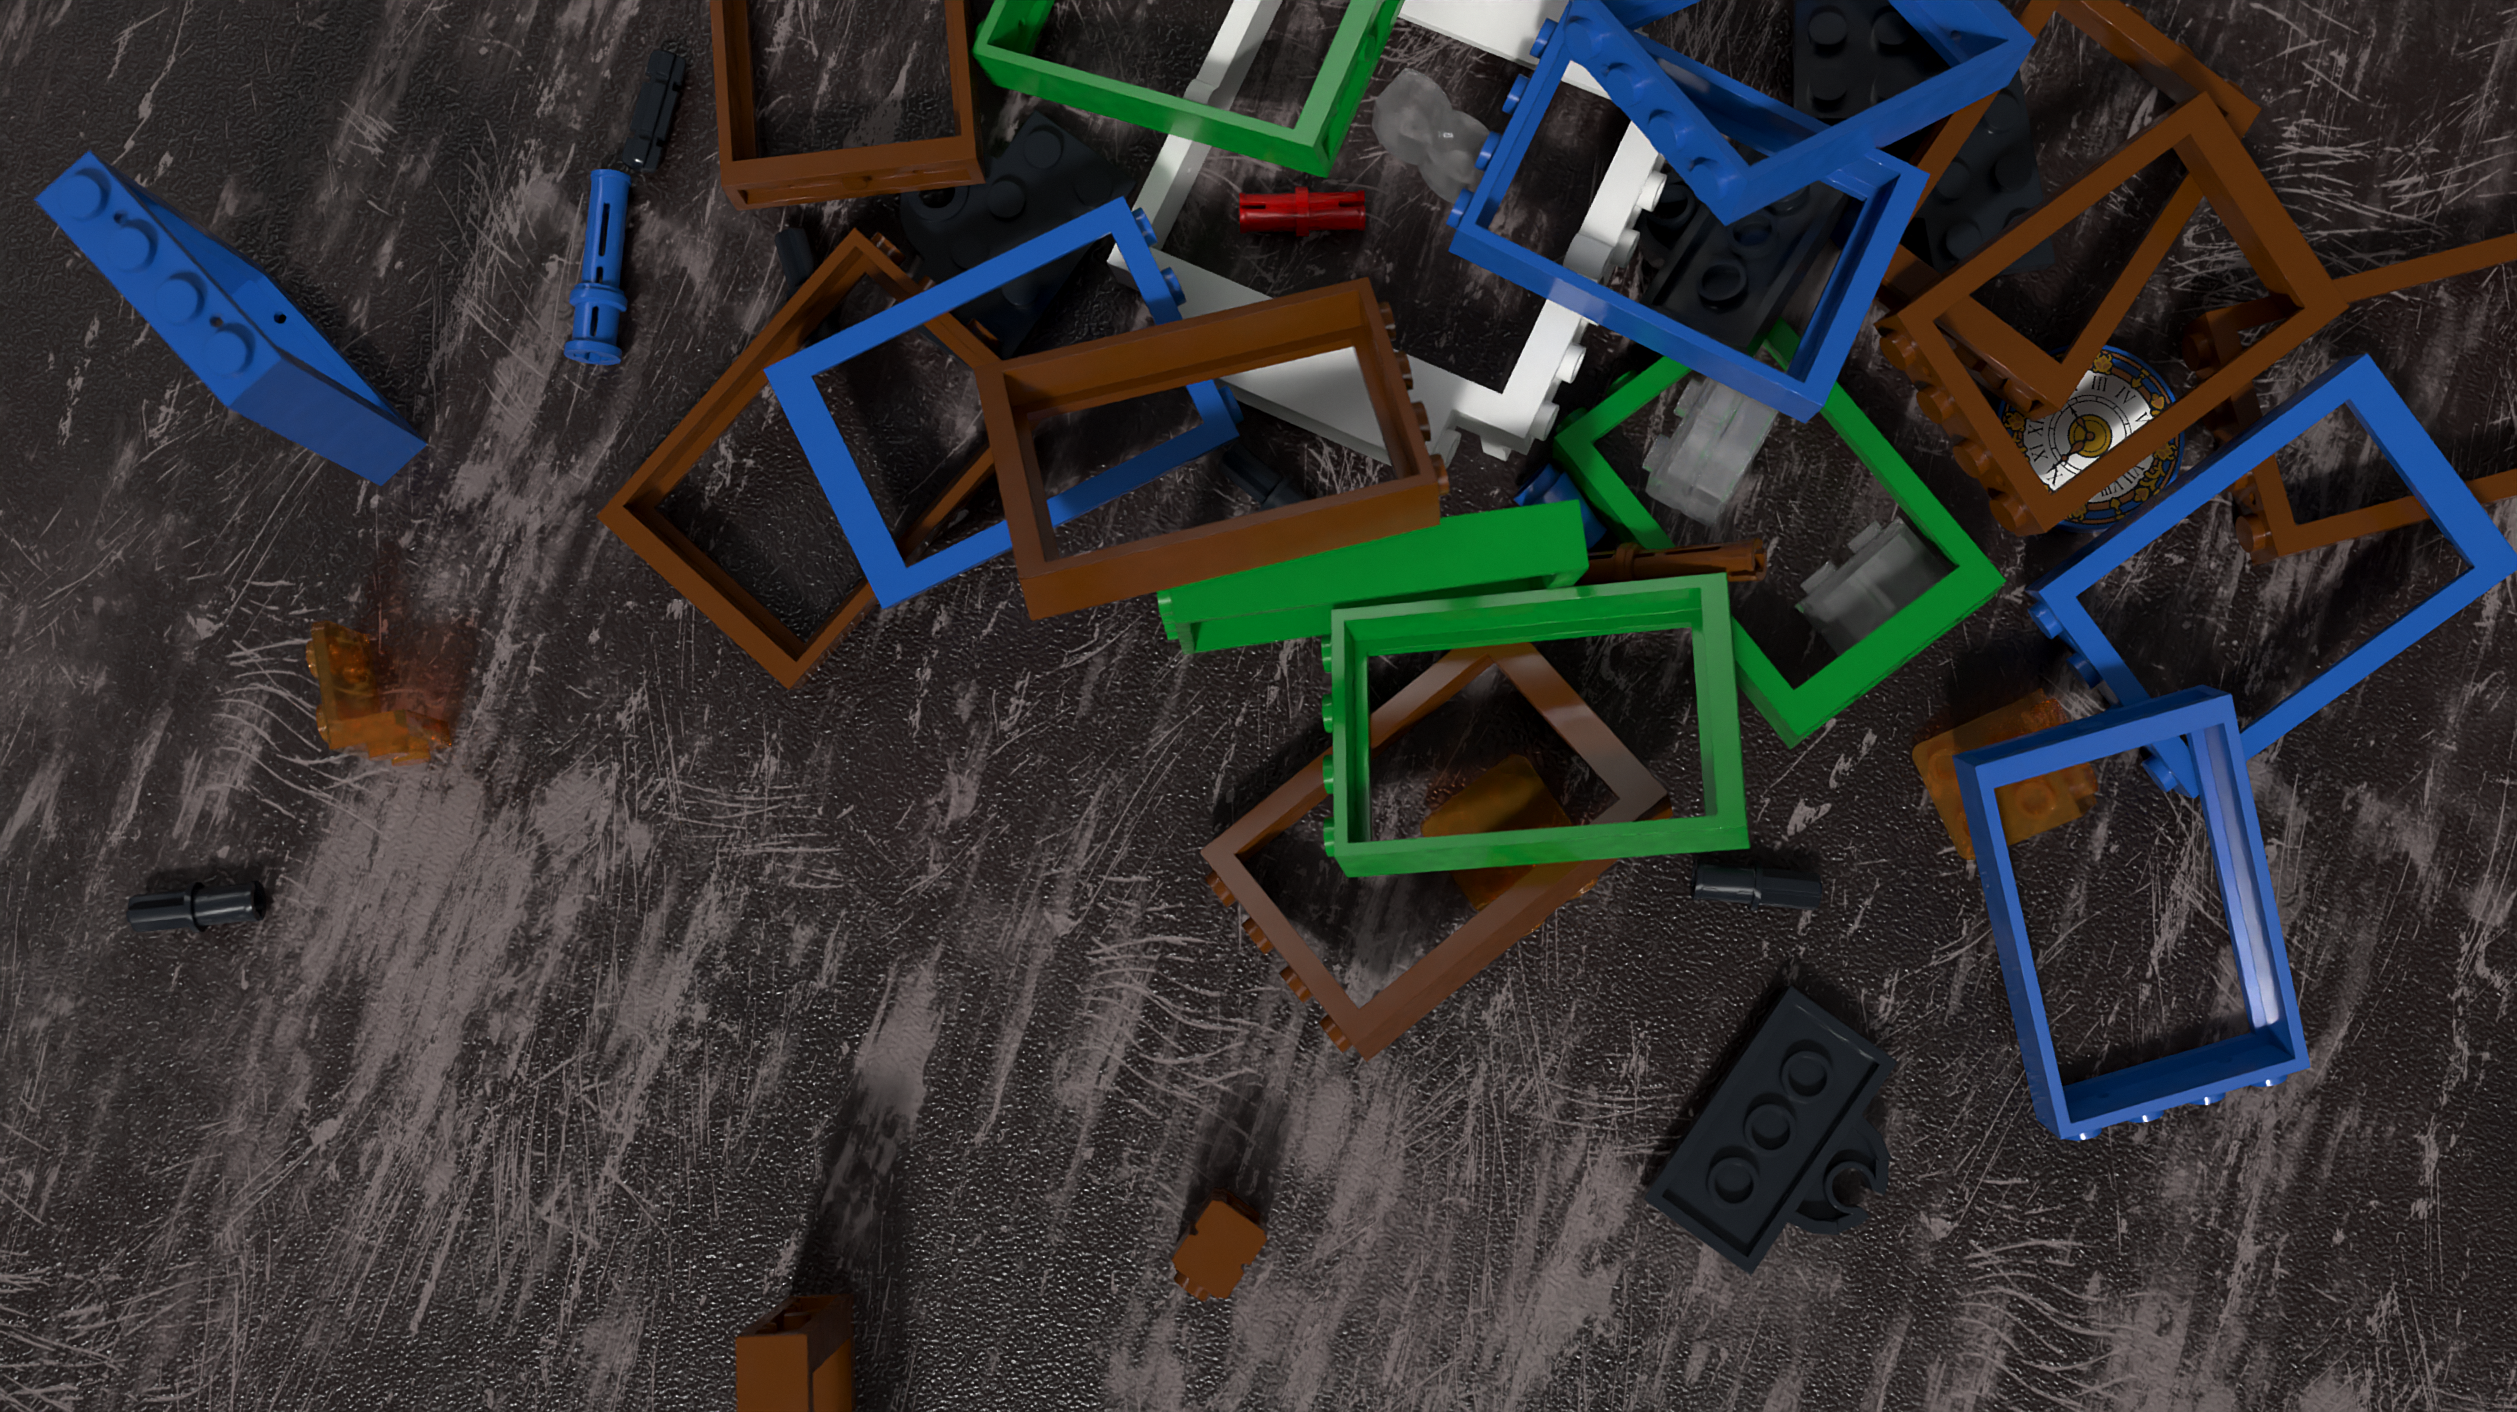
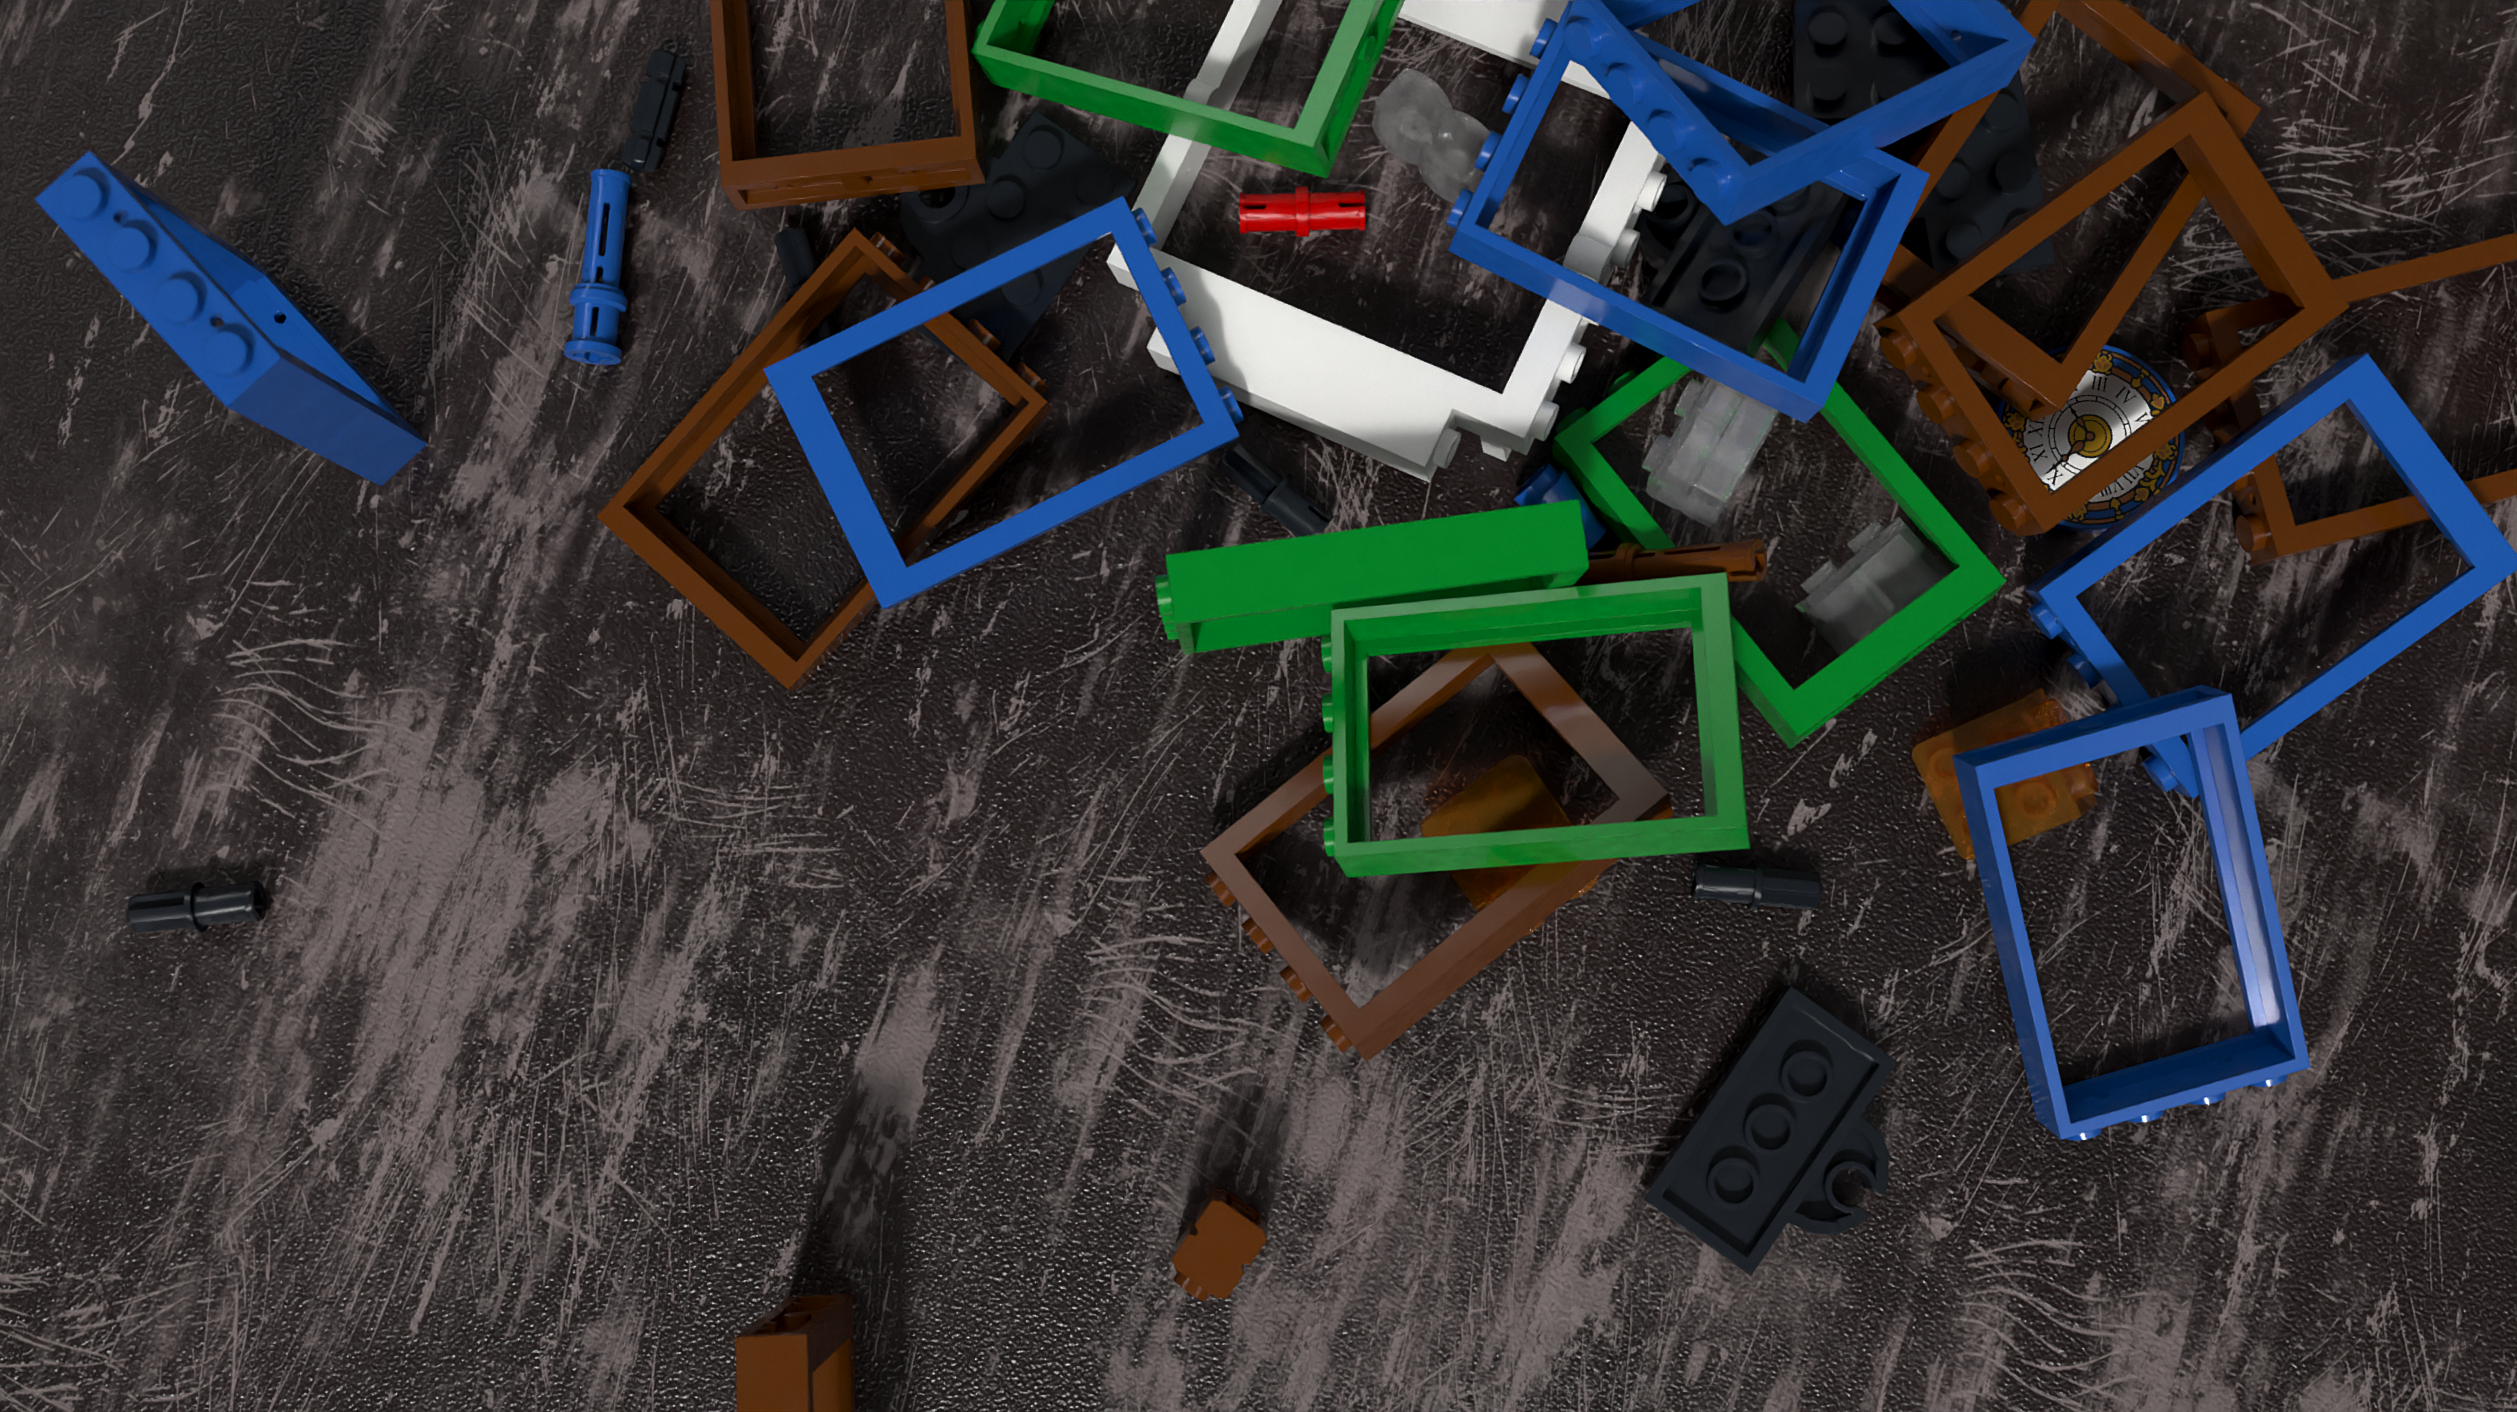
clear orange bracket [306,620,451,767] -> none
reddish brown window [973,277,1449,621] -> none

